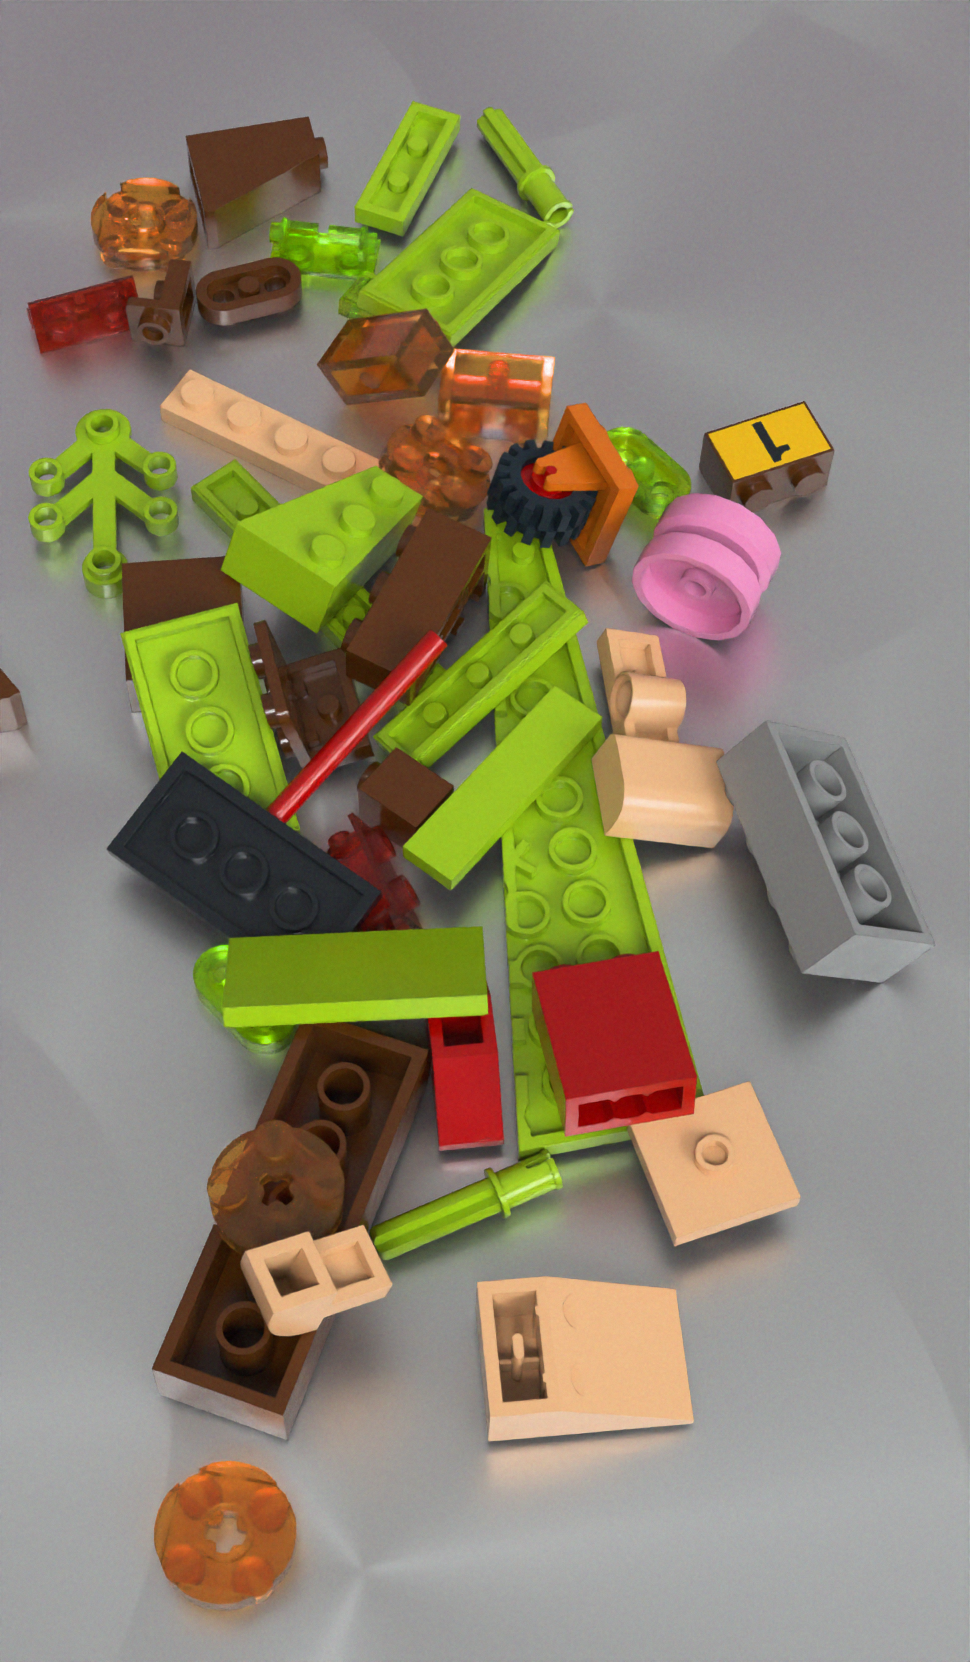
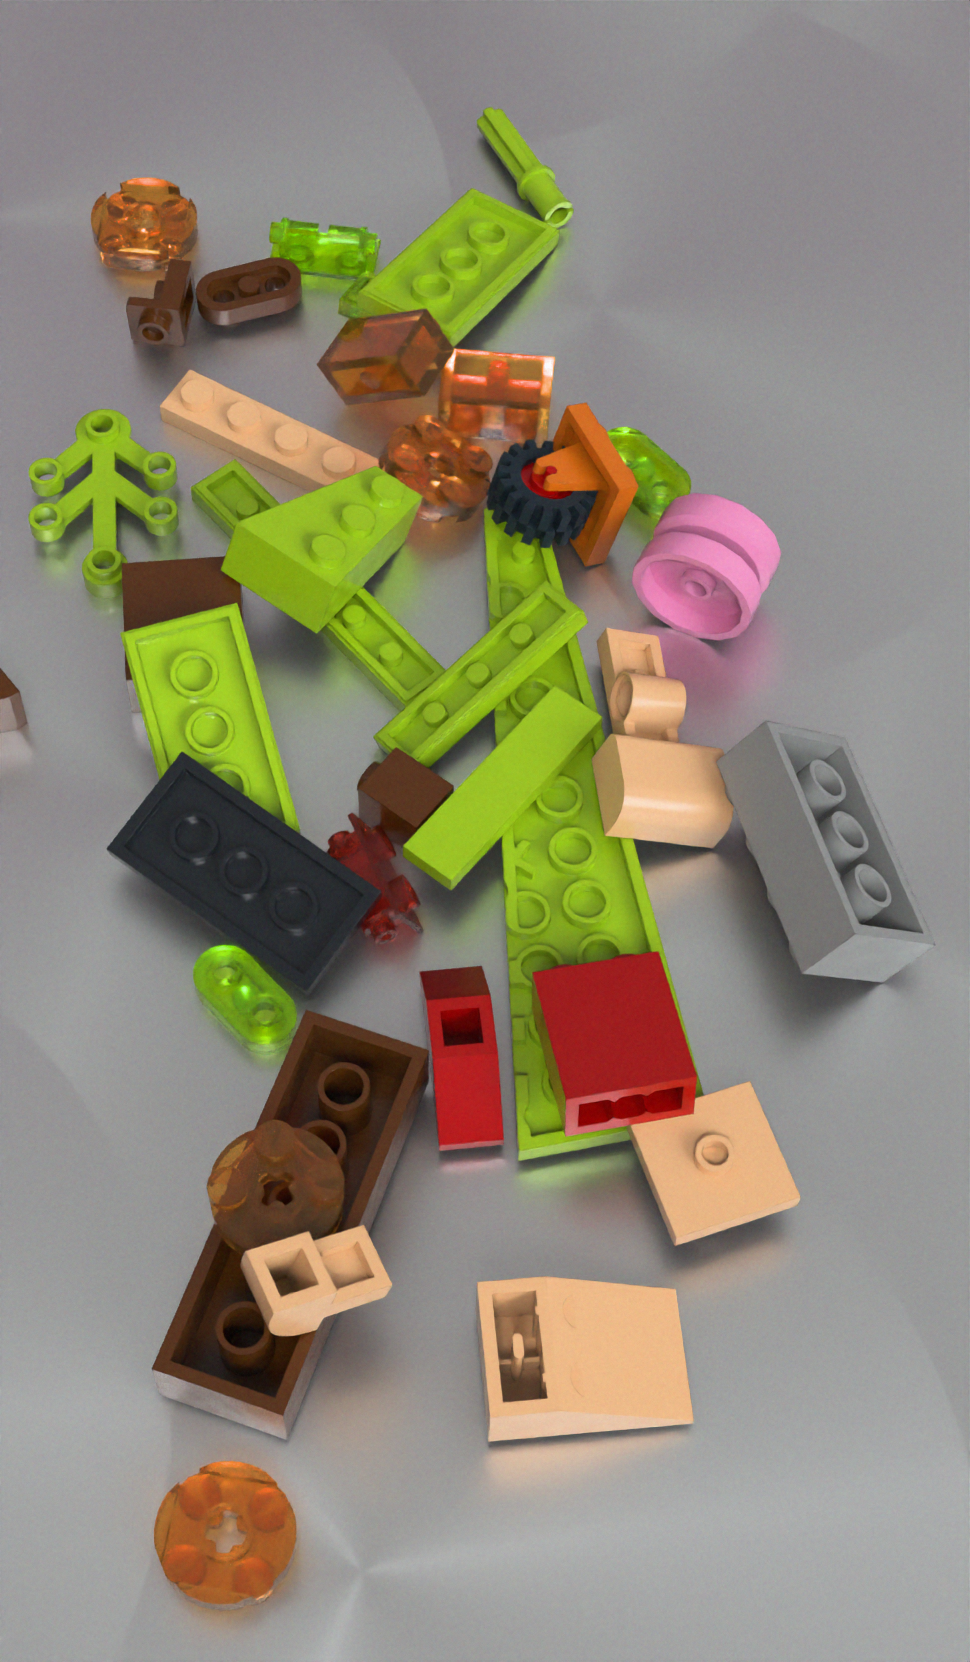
clear red hinge [26,275,138,354] -> none
reddish brown slope [185,116,328,249] -> none
lime tile [222,926,488,1028] -> none
reddish brown bracket [248,620,374,769] -> none
red bar [265,629,448,824] -> none
reddish brown wedge [341,508,492,706] -> none
lime plate [355,101,460,237] -> none
lime axle [370,1149,563,1260] -> none
brick [699,401,835,512] -> none

